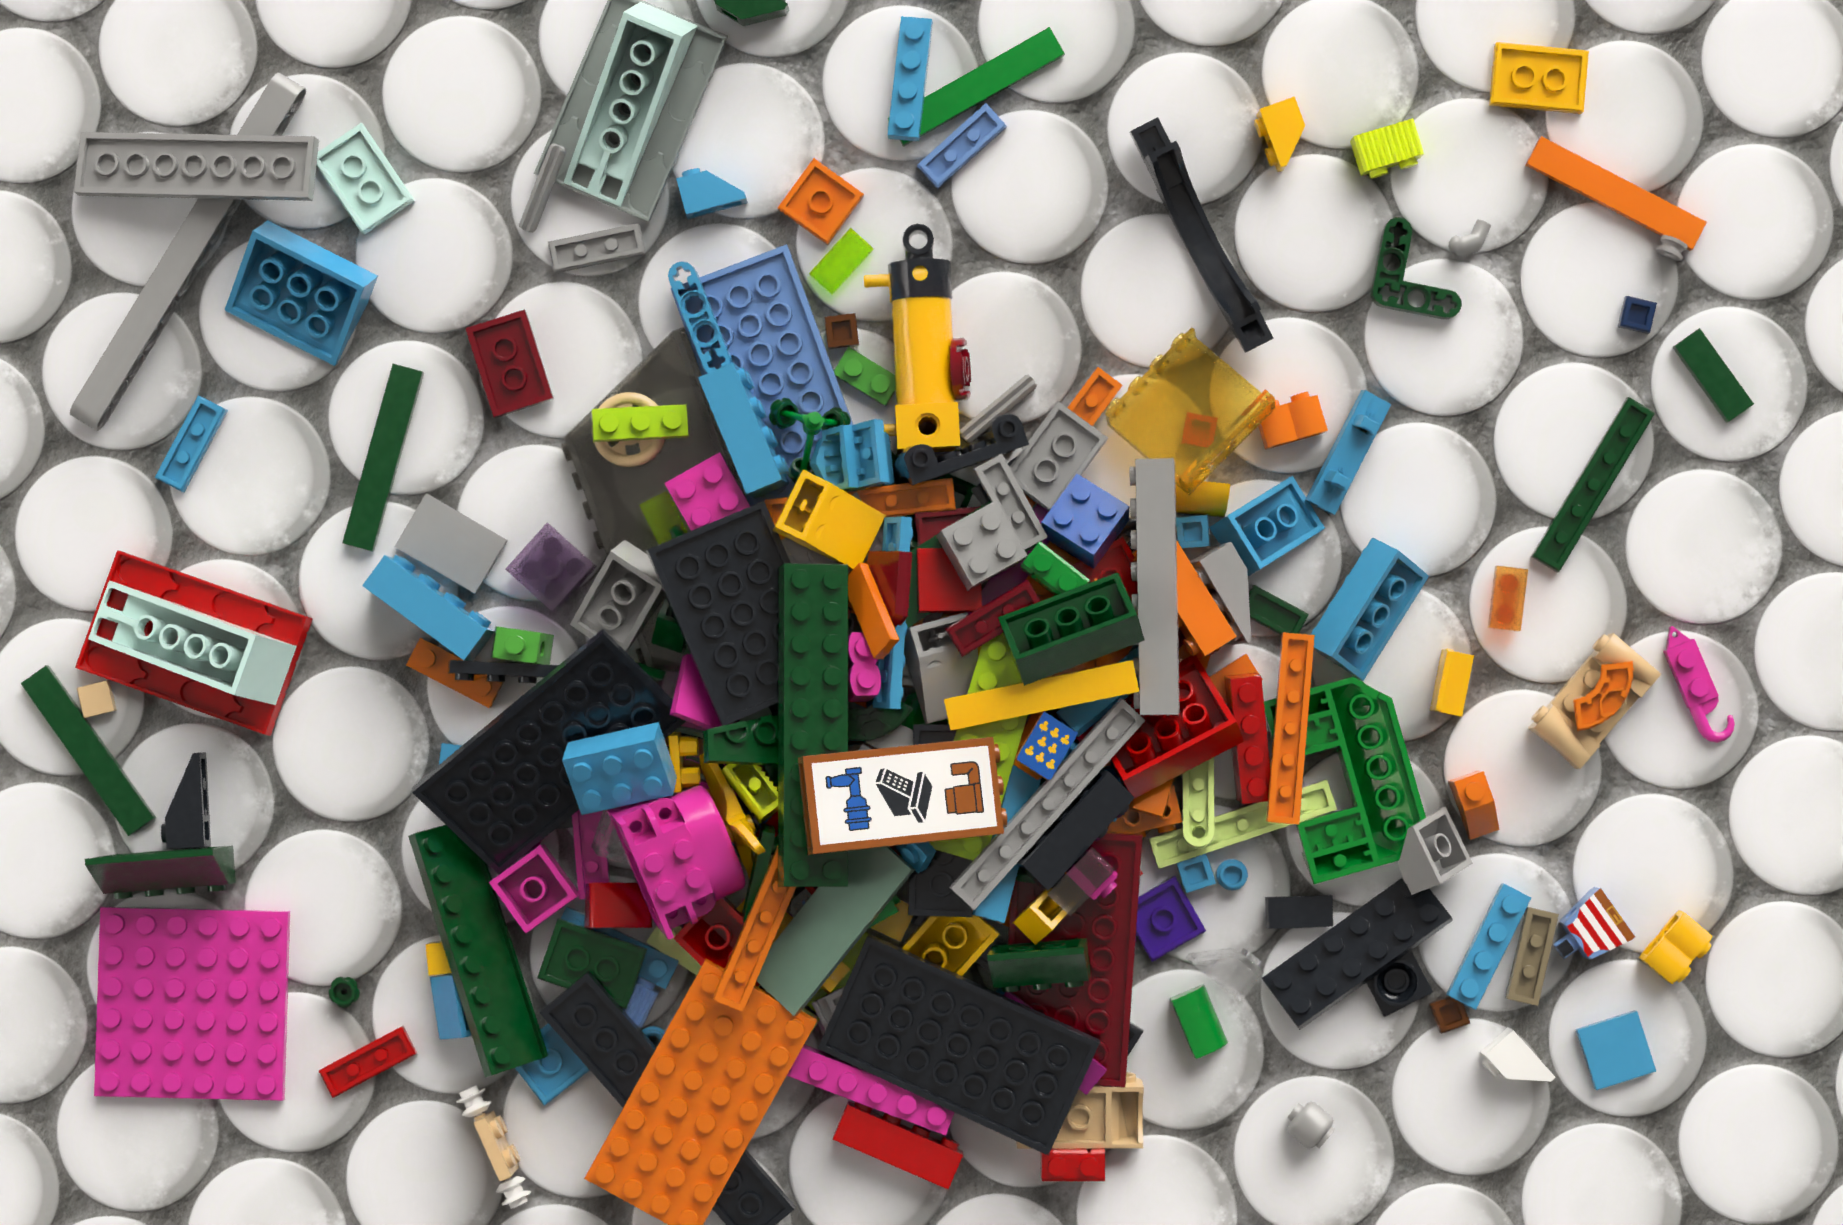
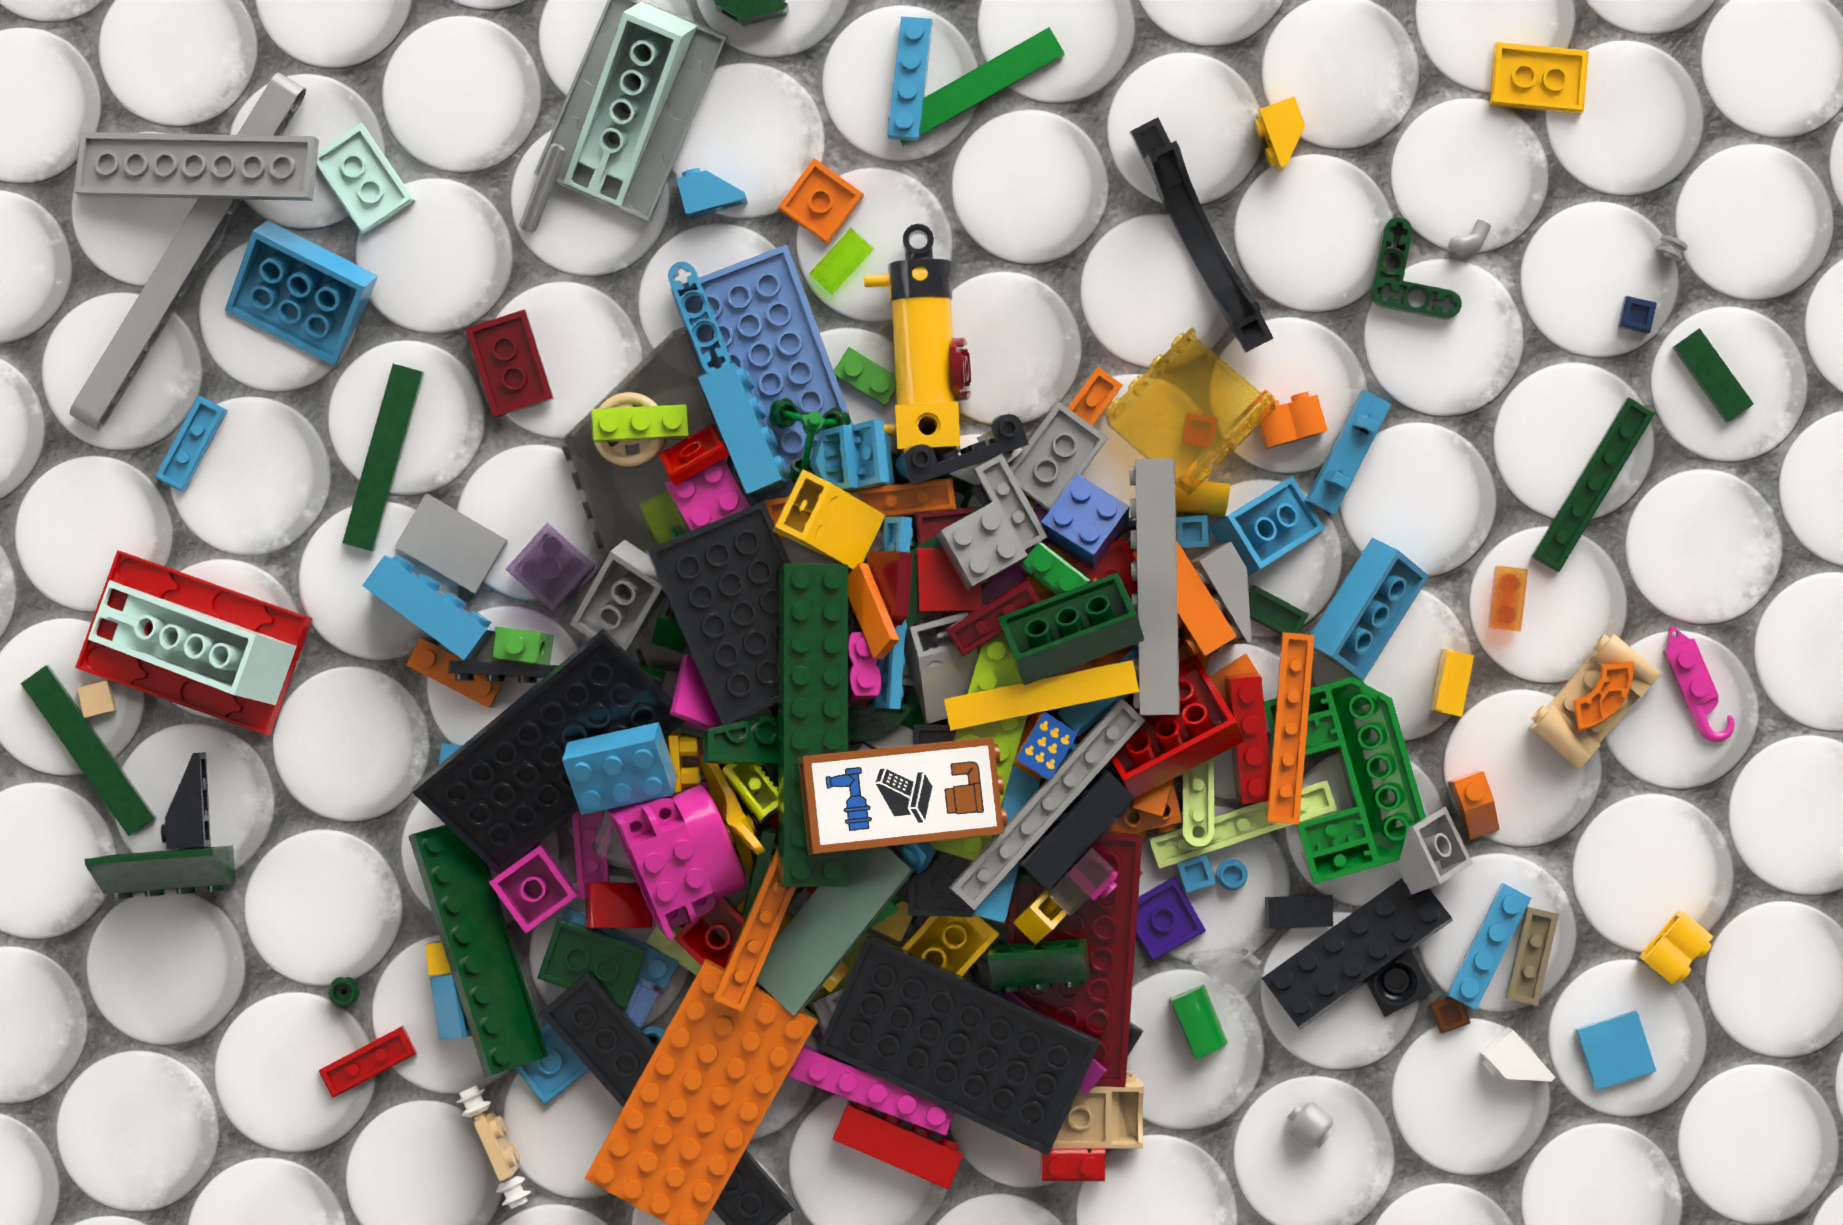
dark pink plate [94,907,290,1101] -> none
light grey tile [548,223,646,274] -> none
reddish brown plate [824,313,859,349] -> none
medium blue tile [917,103,1007,189] -> none
light grey axle [960,375,1037,444] -> none
neon yellow brick [1350,118,1424,179] -> none
orange tile [1525,136,1707,251] -> none
torso [1553,887,1635,960] -> none
none -> red tile [658,424,730,486]

